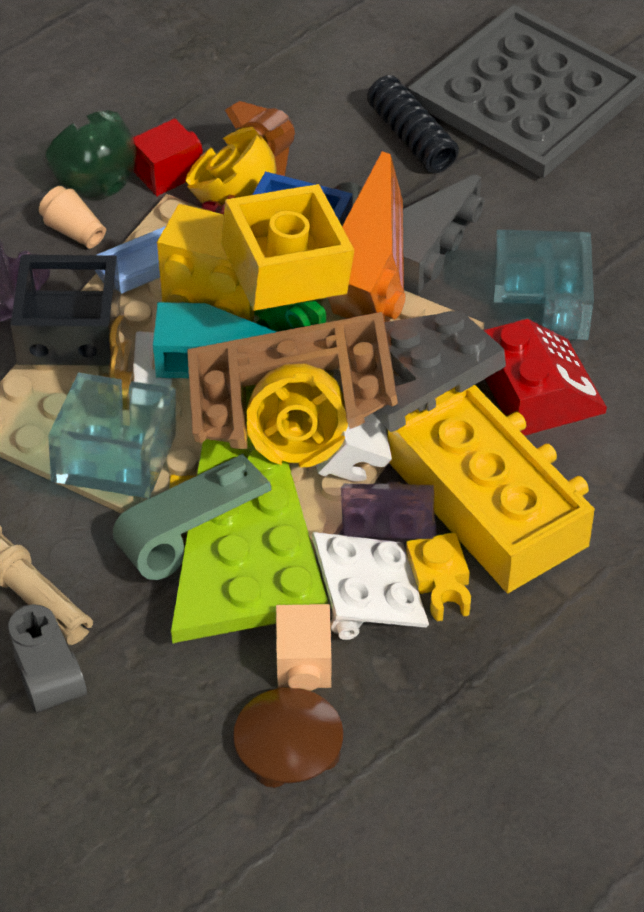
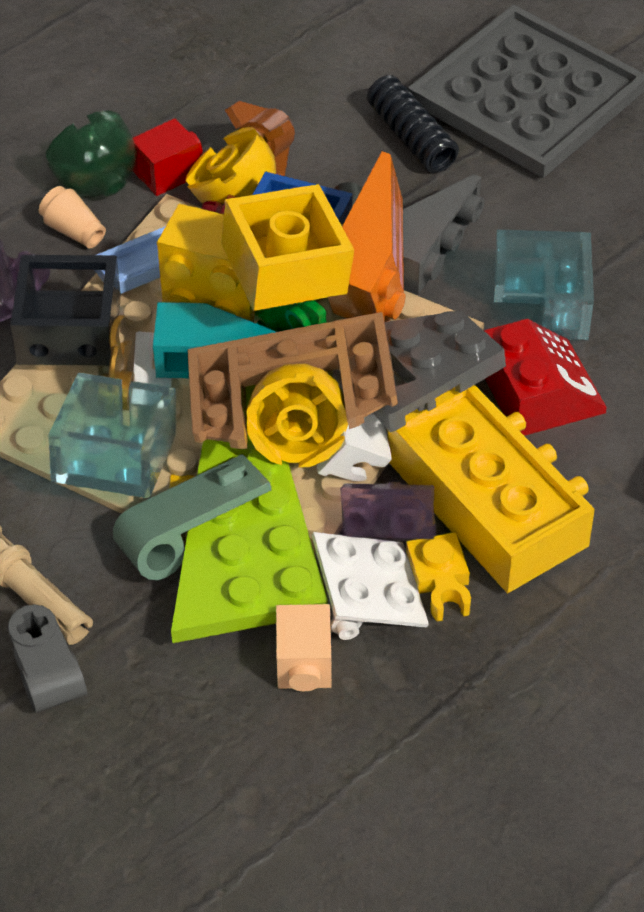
reddish brown dish [234,687,343,788] -> none

